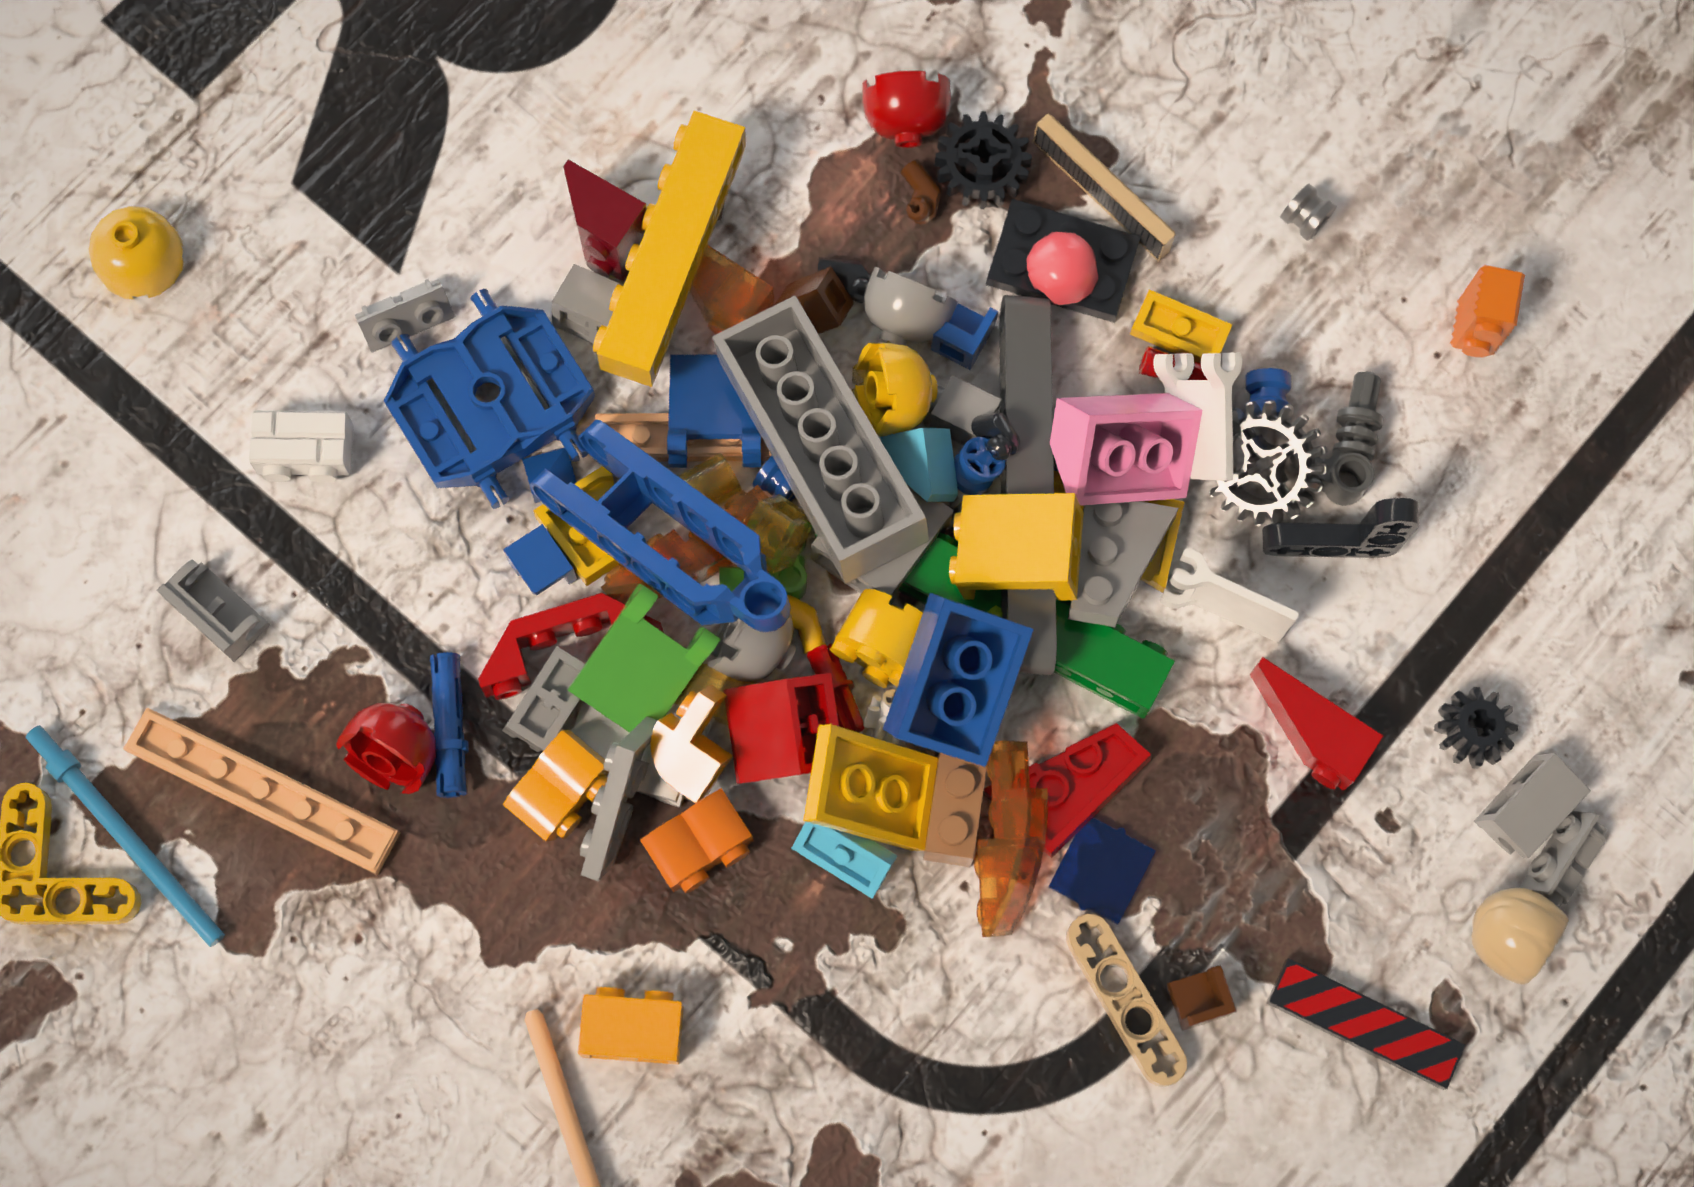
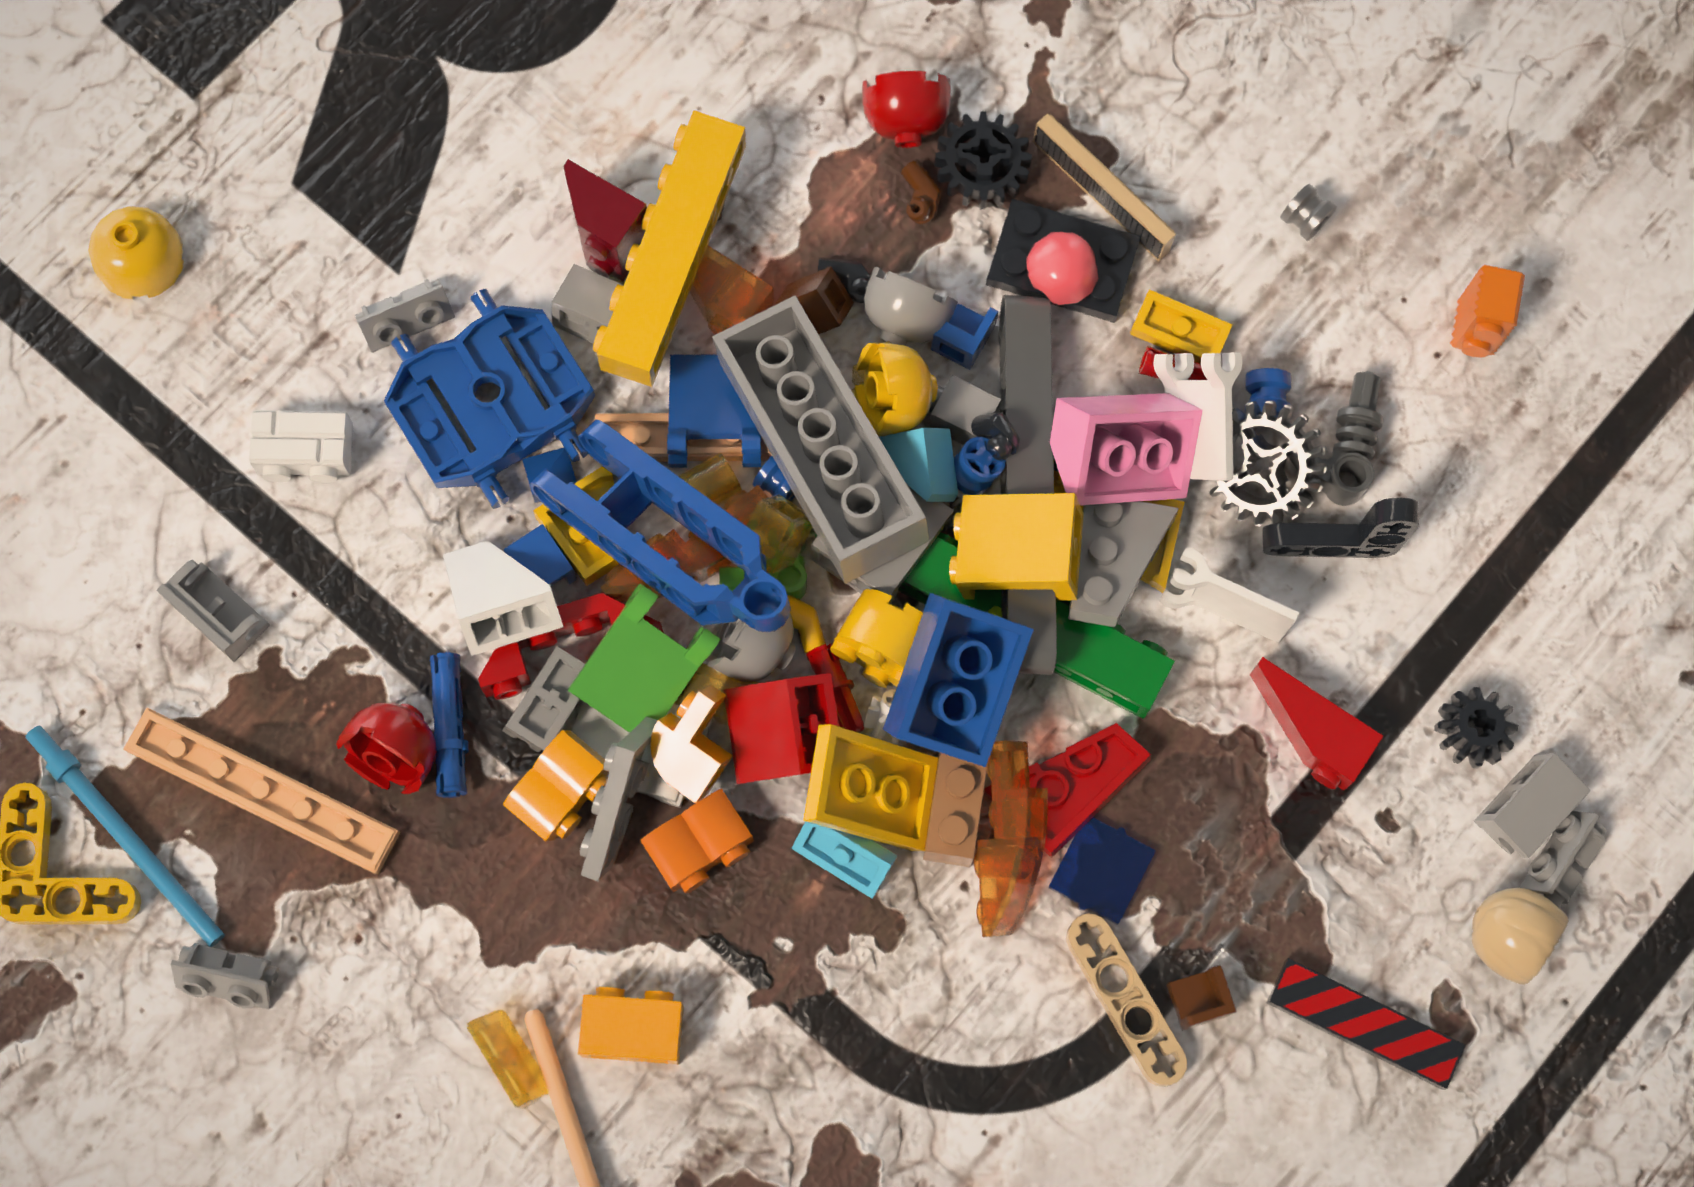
none -> light grey hinge [171,943,279,1009]
none -> white slope [443,541,563,656]
none -> clear yellow slope [466,1010,549,1110]

